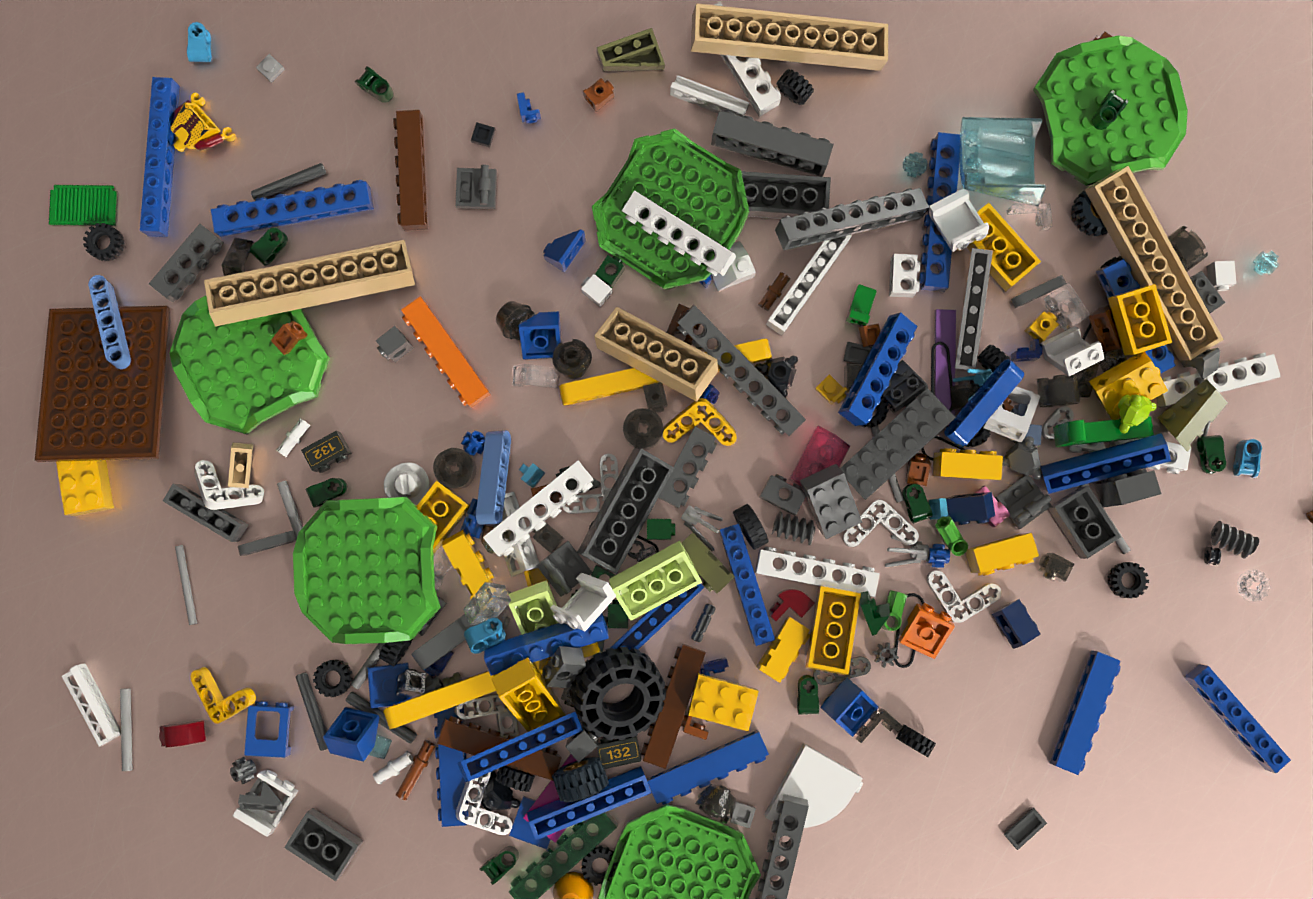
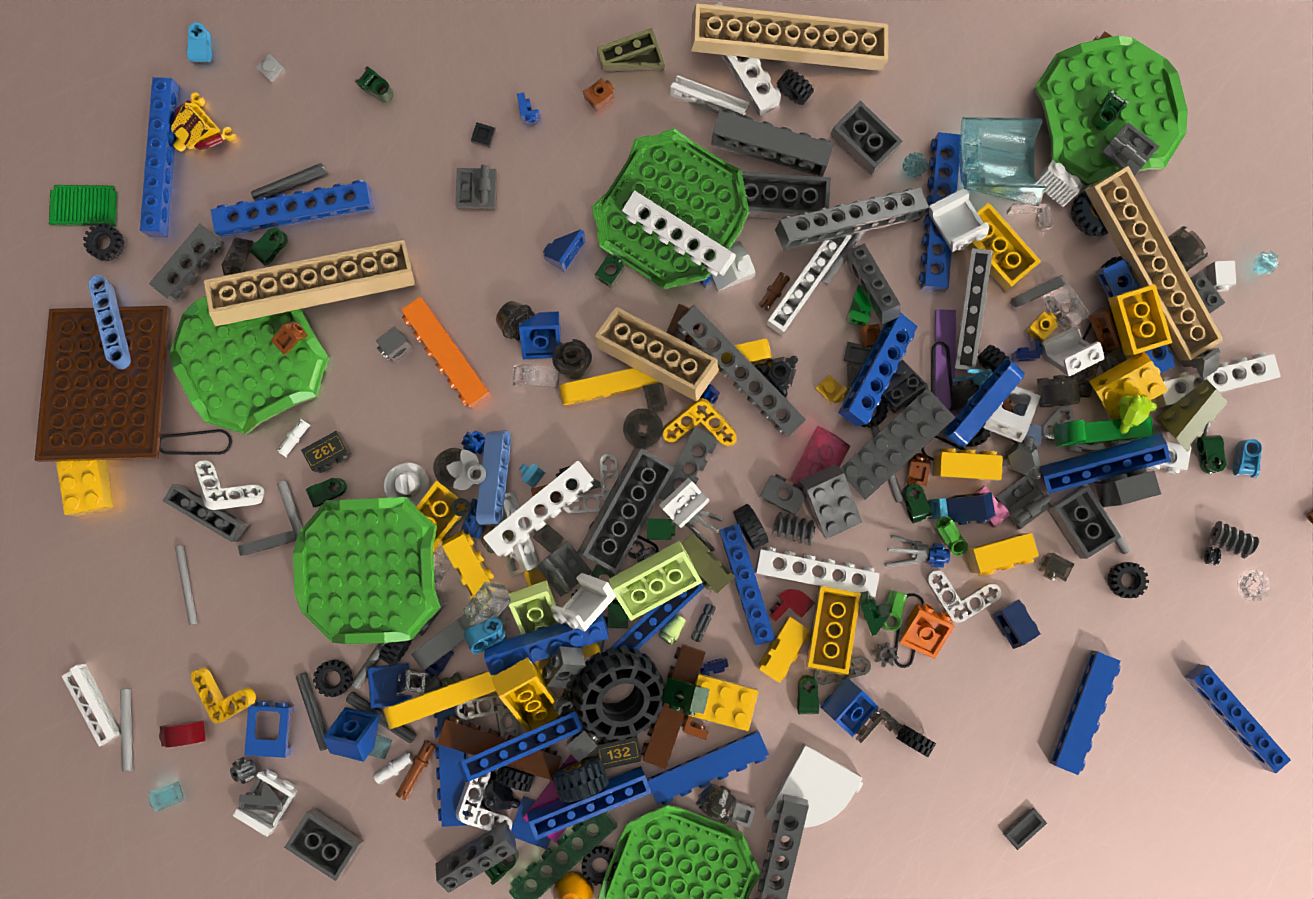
tan slope [228,442,253,488] -> none
reddish brown brick [393,110,428,231] -> none
white brick [581,274,613,307] -> none
white beam [843,500,919,547] -> none
white brick [889,254,920,298] -> none
none -> clear light blue brick [149,781,185,812]
none -> black piece [159,429,232,455]
none -> dark grey brick [435,823,517,893]
none -> light grey plate [446,450,486,490]
none -> black bush [452,498,471,517]
none -> dark grey bush [553,695,574,717]
none -> white bracket [659,478,709,528]
none -> yellowish green cone [659,614,686,645]
none -> dark green brick [661,677,710,716]
none -> light grey piece [822,232,865,285]
none -> dark grey brick [830,100,903,175]
none -> dark grey brick [847,243,901,324]
none -> white brick [1033,160,1083,207]
none -> dark grey plate [1101,123,1160,176]

